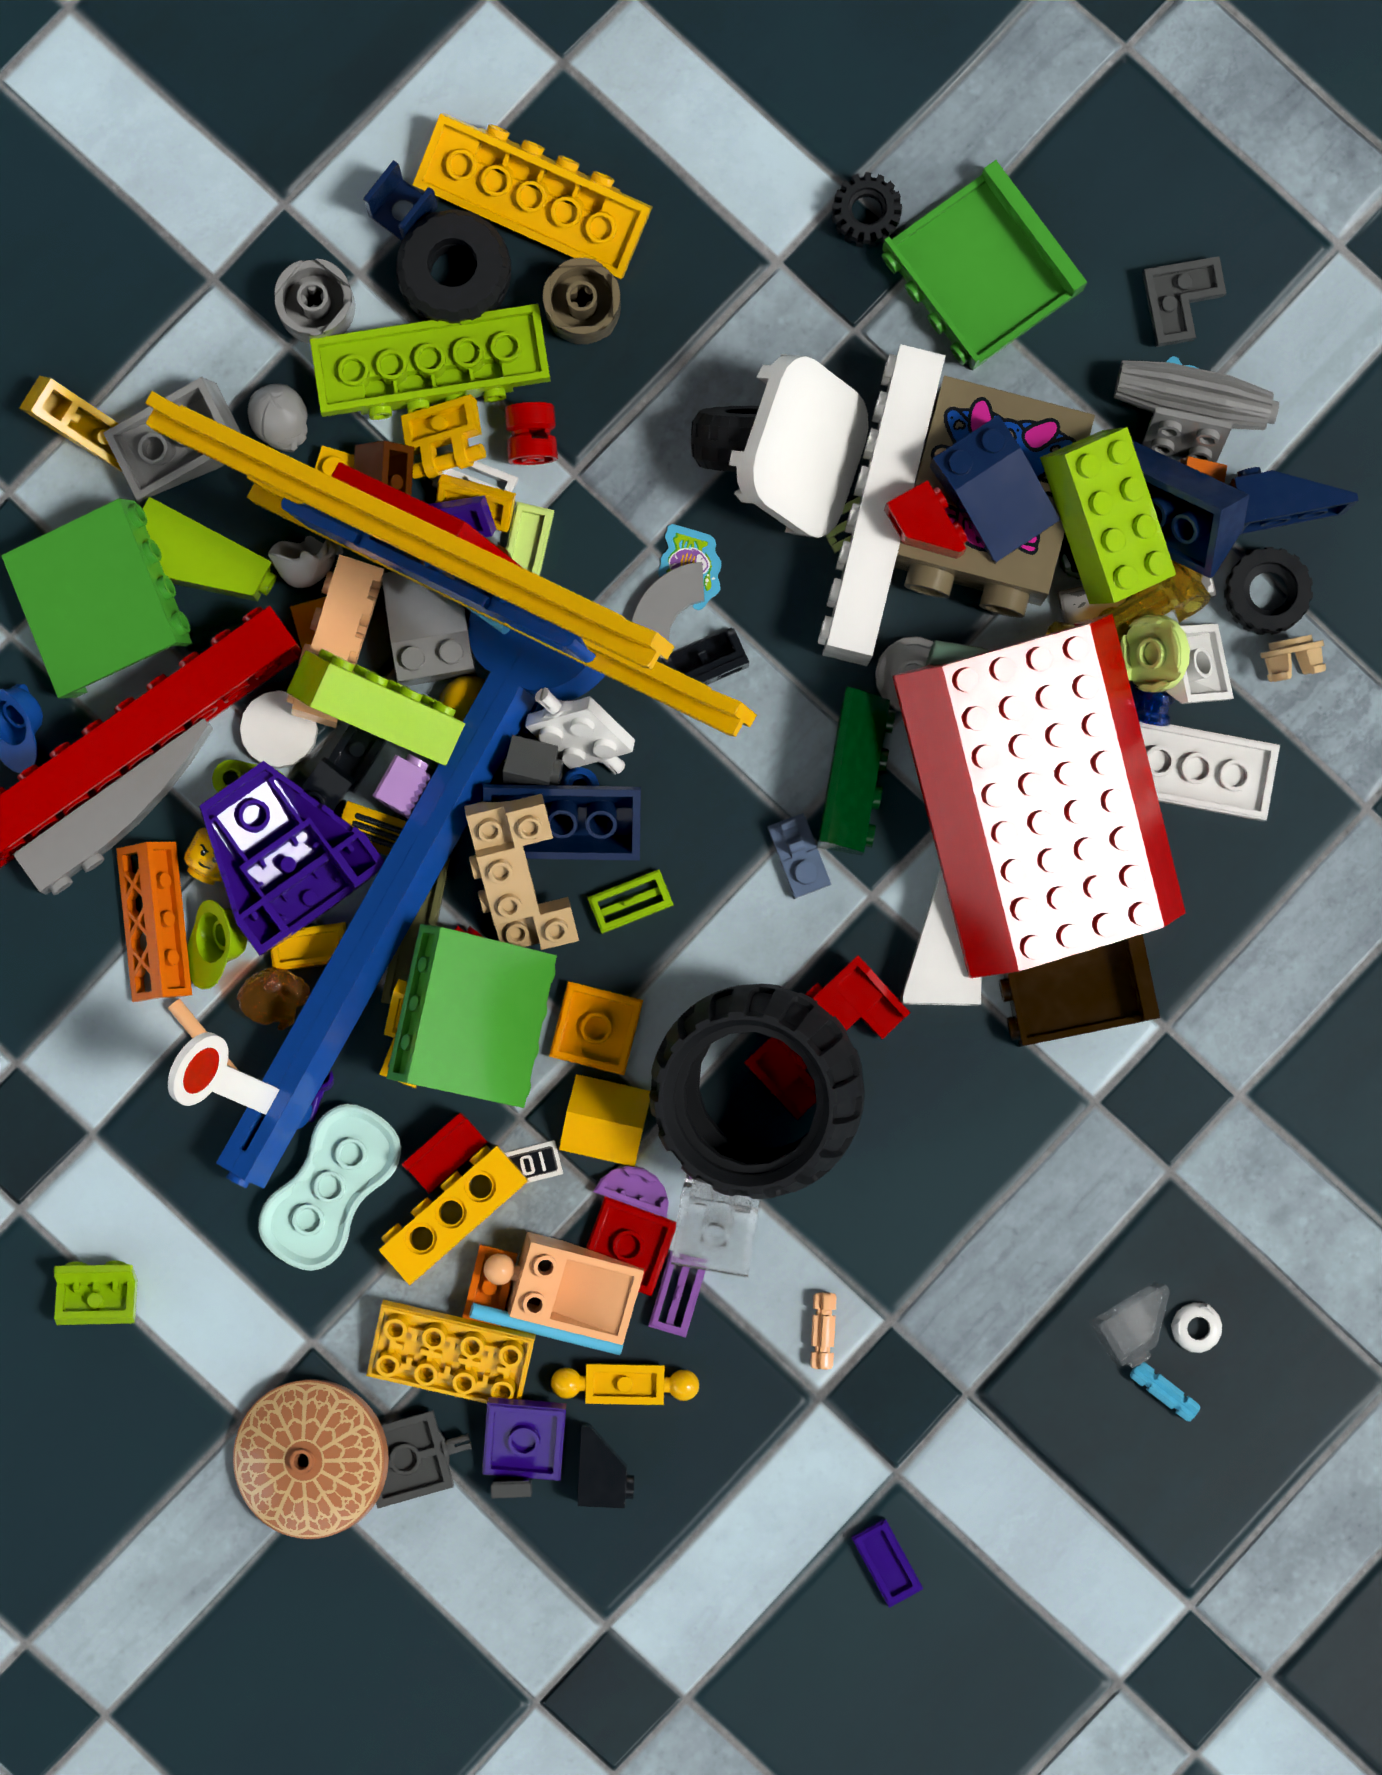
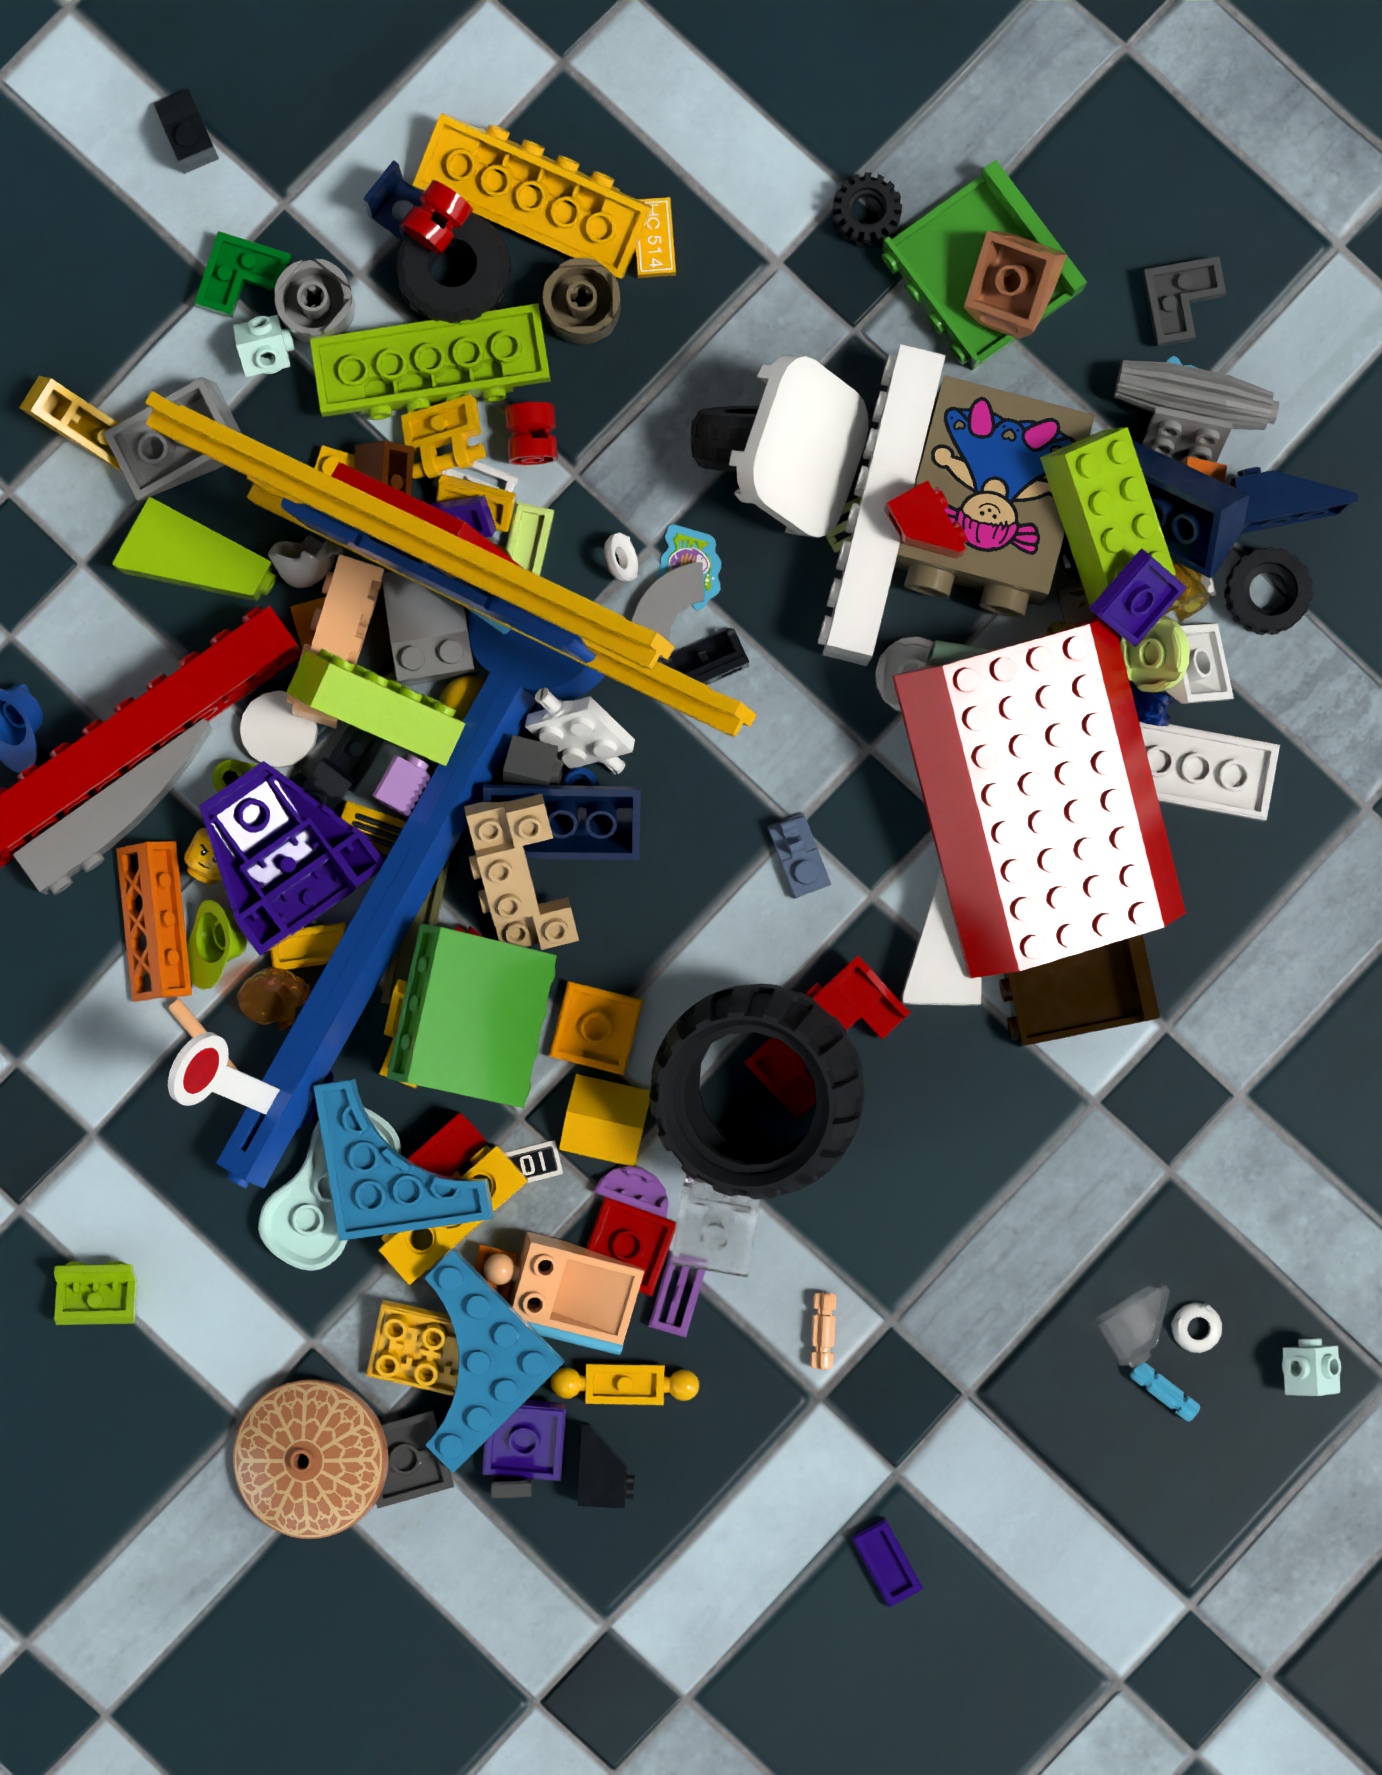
bright green panel [1,498,192,699] -> none
light grey hair [247,384,308,452] -> none
lime tile [587,869,674,934] -> none
dark green slope [817,687,896,855] -> none
dark blue slope [930,415,1061,563] -> none
tan piece [1260,634,1326,682] -> none
none -> black slope [153,89,219,174]
none -> green plate [194,231,293,318]
none -> light aqua brick [233,315,295,377]
none -> dark azure plate [313,1079,494,1241]
none -> red wheel [401,180,473,255]
none -> dark azure plate [425,1248,565,1473]
none -> white piece [604,532,638,582]
none -> yellow tile [636,197,676,278]
none -> nougat slope [964,230,1067,339]
none -> dark purple tile [1089,548,1187,647]
none -> light aqua brick [1282,1338,1341,1396]

